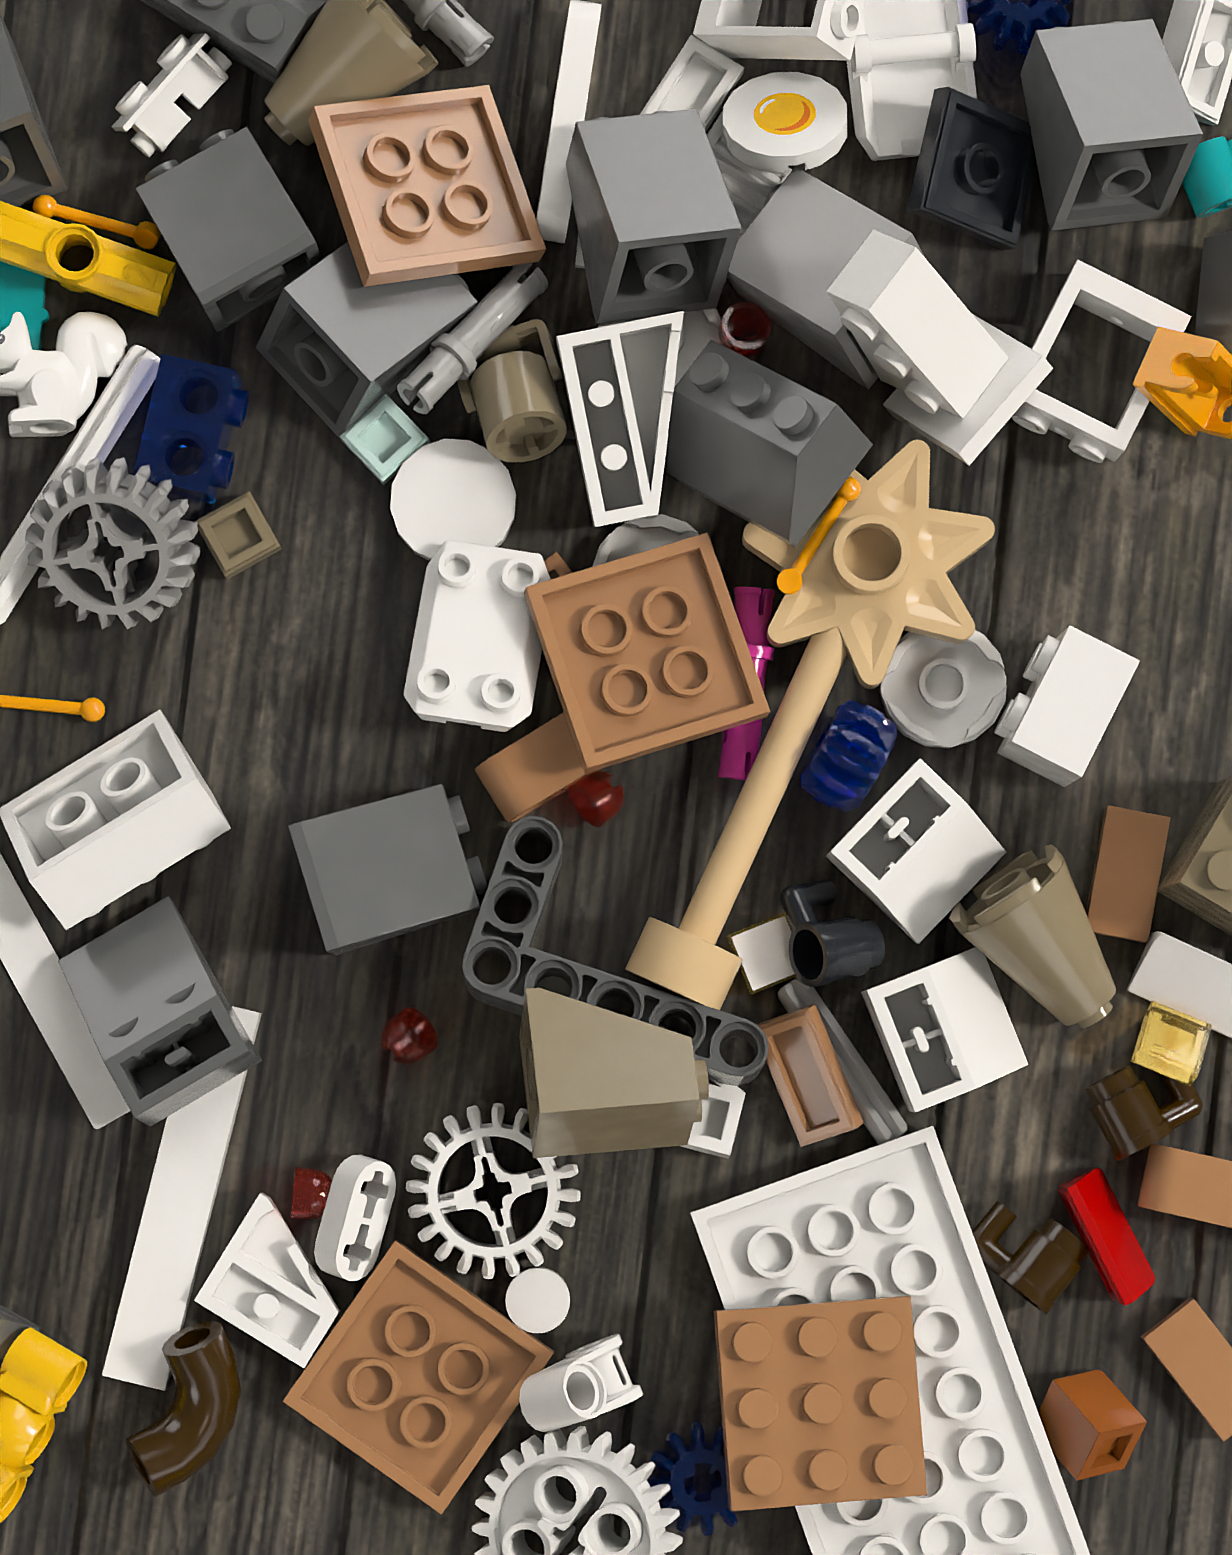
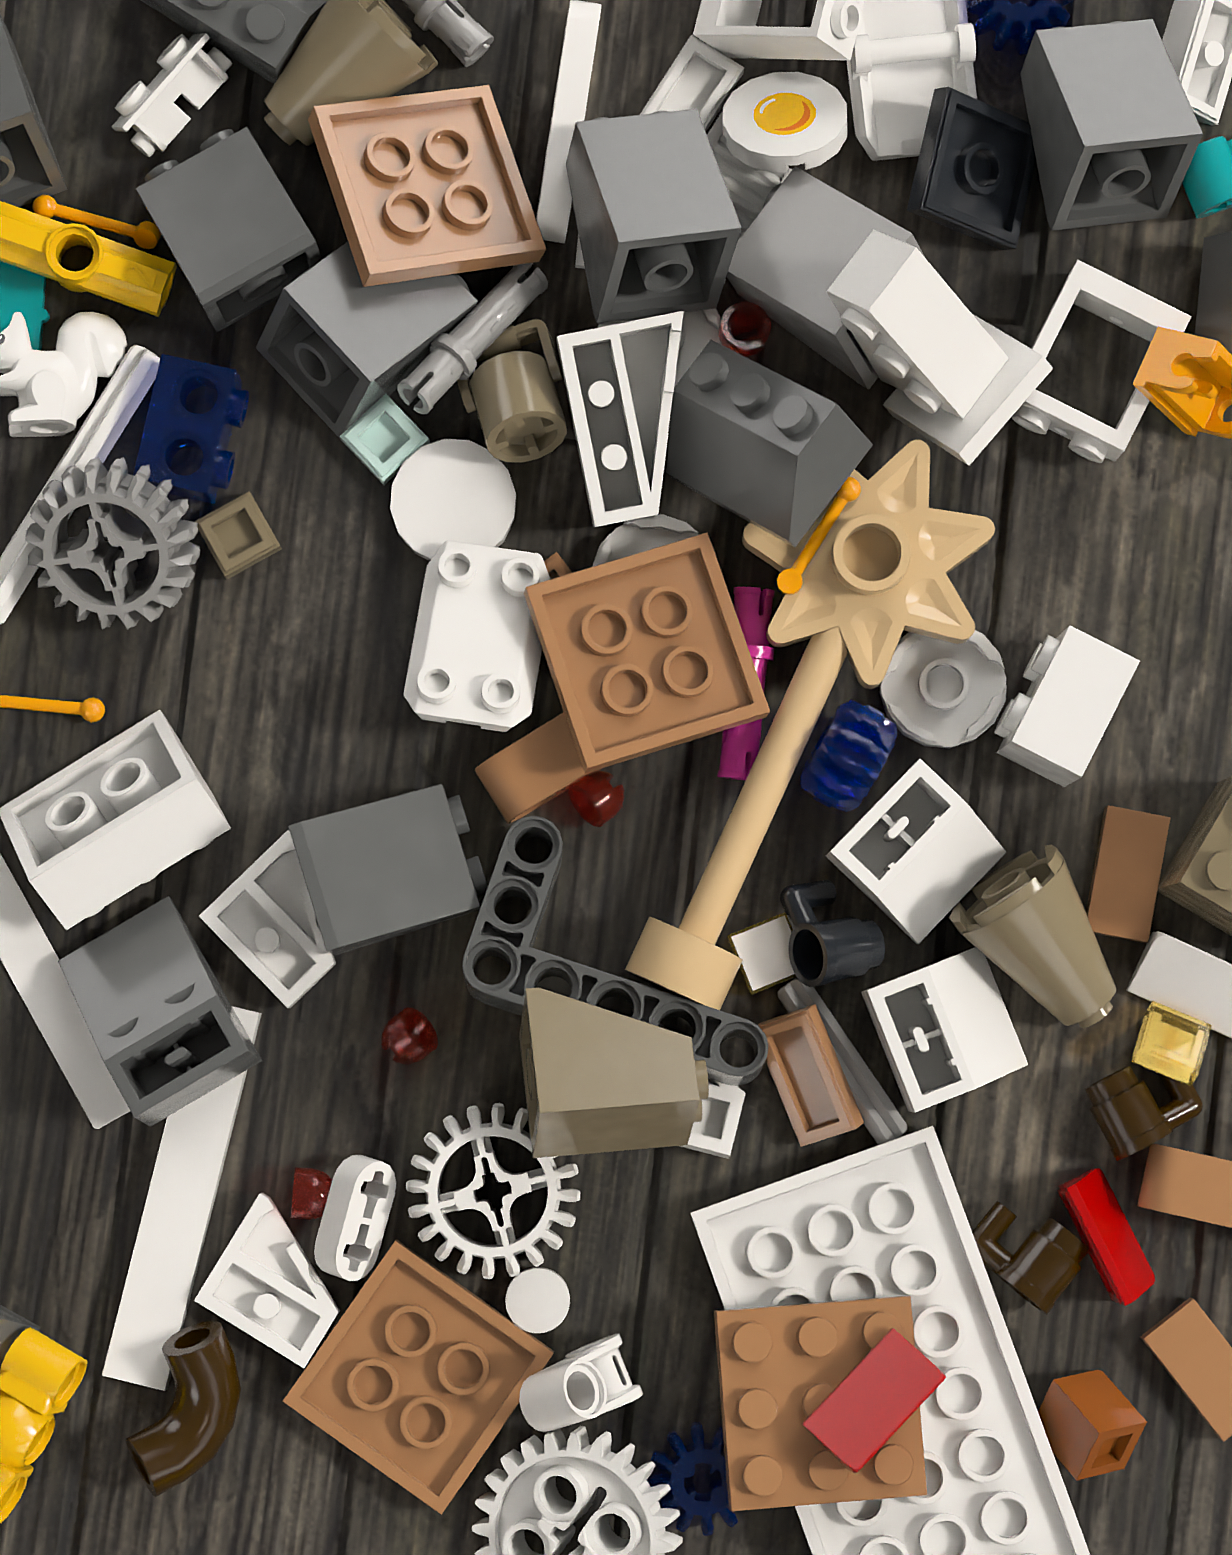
none -> white wing [199,830,336,1008]
none -> slope [802,1328,946,1473]

